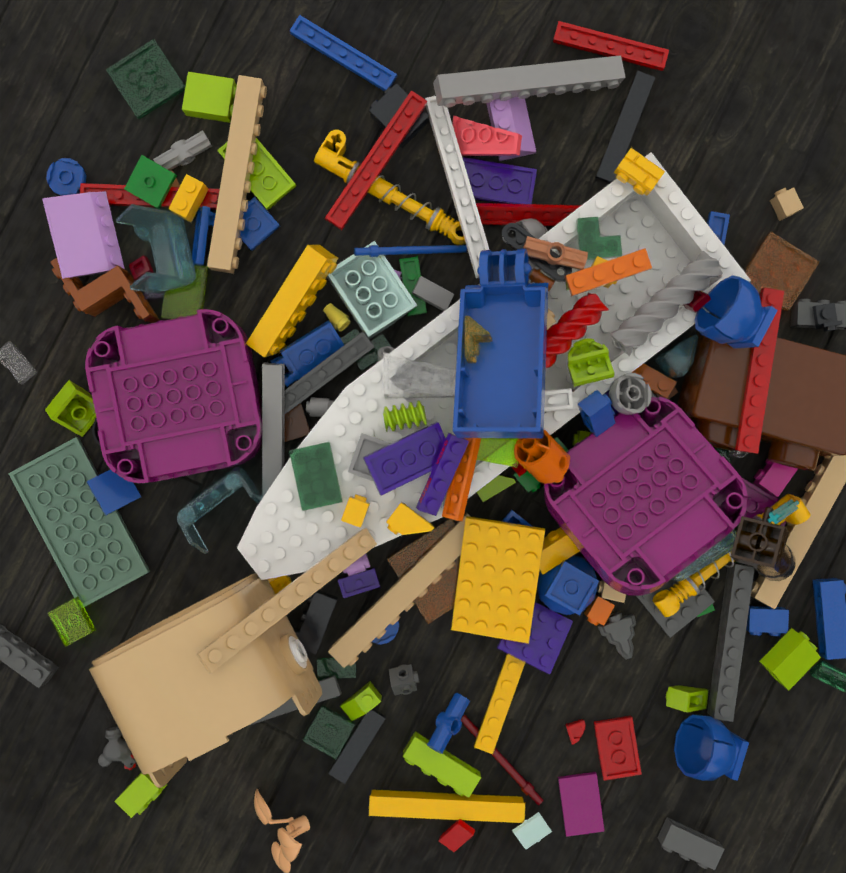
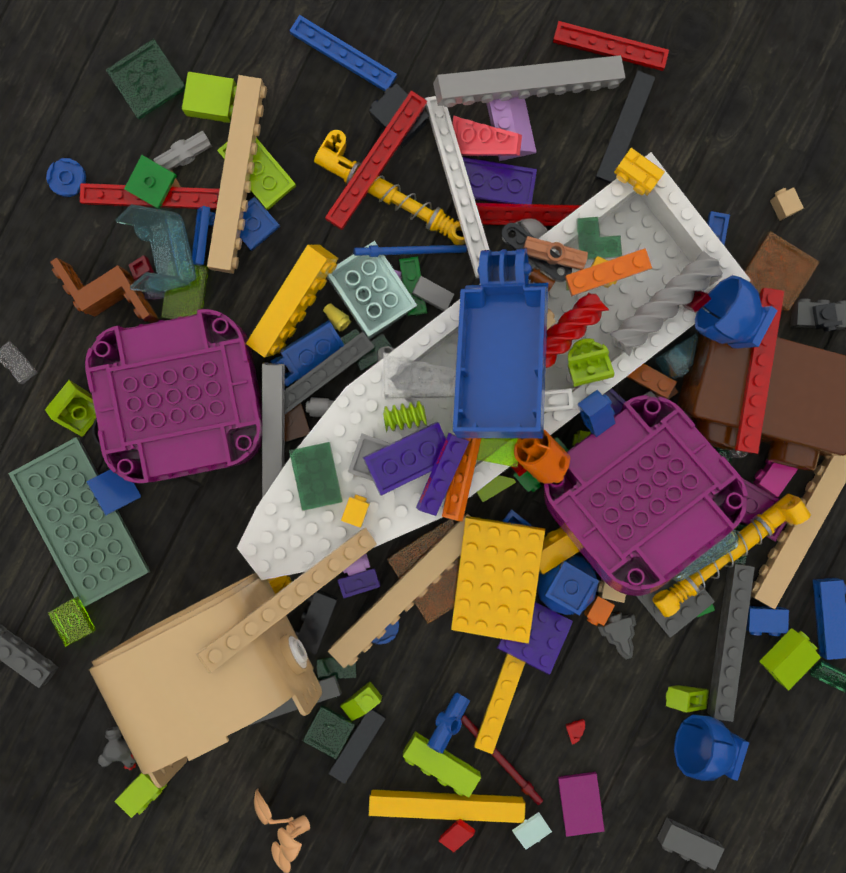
lavender slope [42,191,125,279] -> none
yellow brick [169,174,209,223] -> none
clear light blue windscreen [177,467,262,554] -> none
yellow slope [386,501,434,535] -> none
dark grey brick [389,664,419,695] -> none
clear yellow slope [465,316,493,363] -> none
red tile [593,716,642,781] -> none
light grey cylinder [609,373,652,415] -> none
dark brown piece [730,507,796,581] -> none
teal axle [767,499,799,524] -> none

